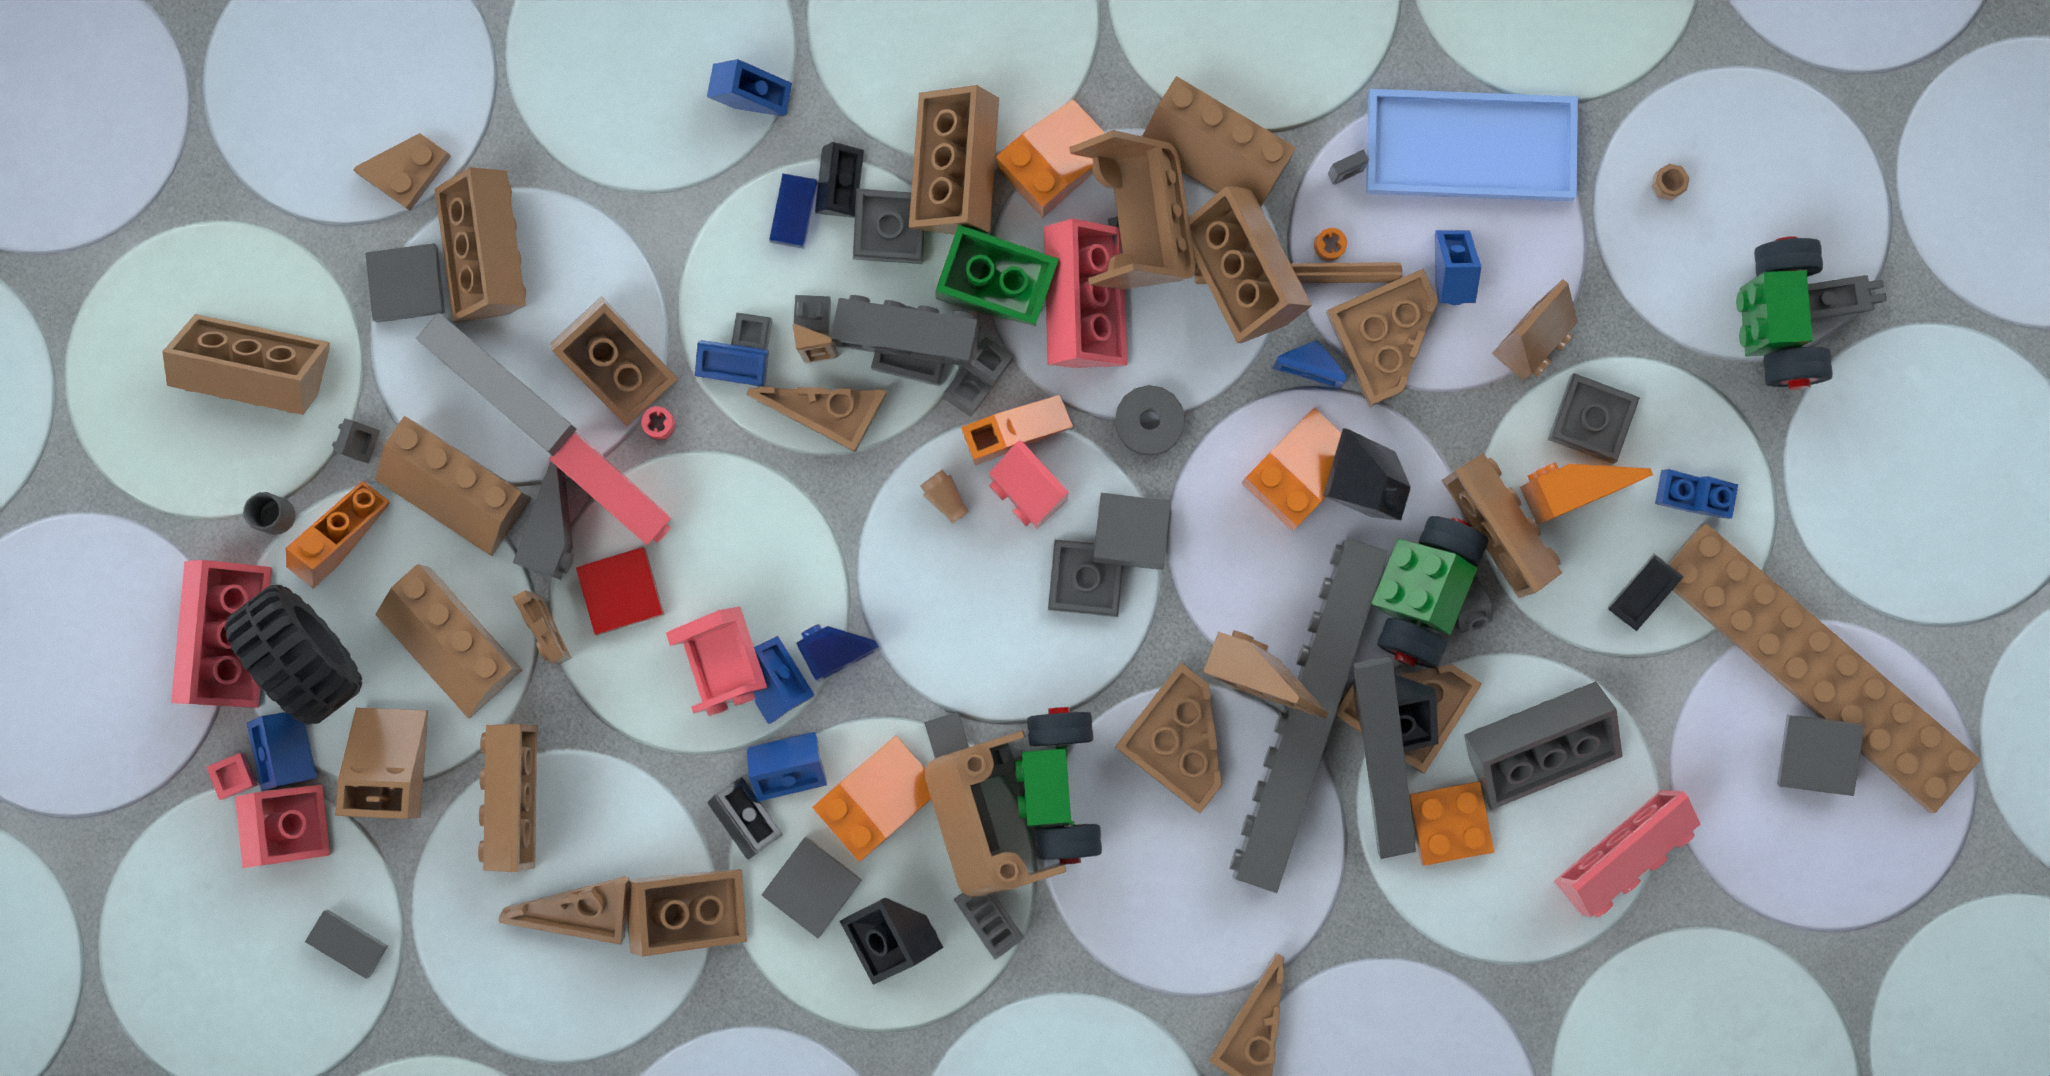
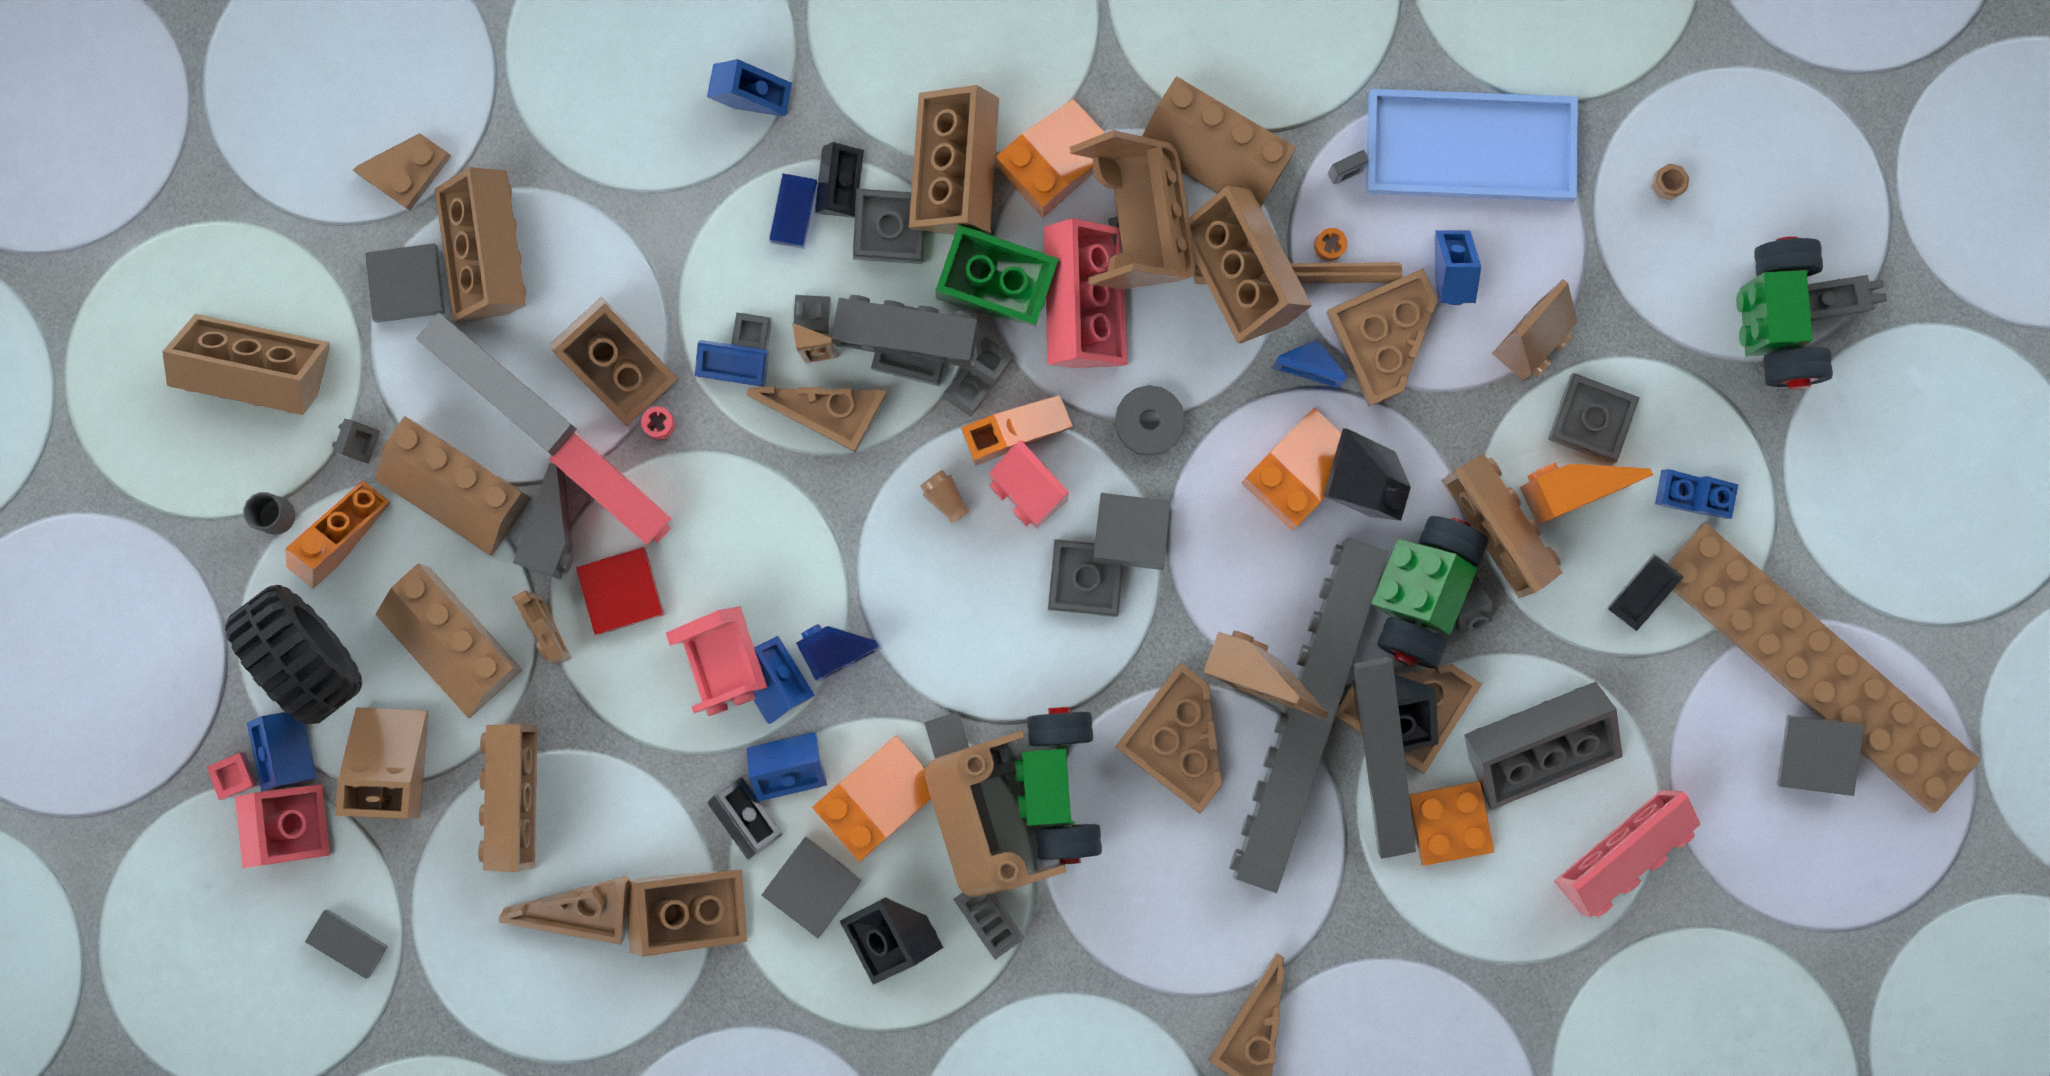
coral slope [171,560,272,708] -> none

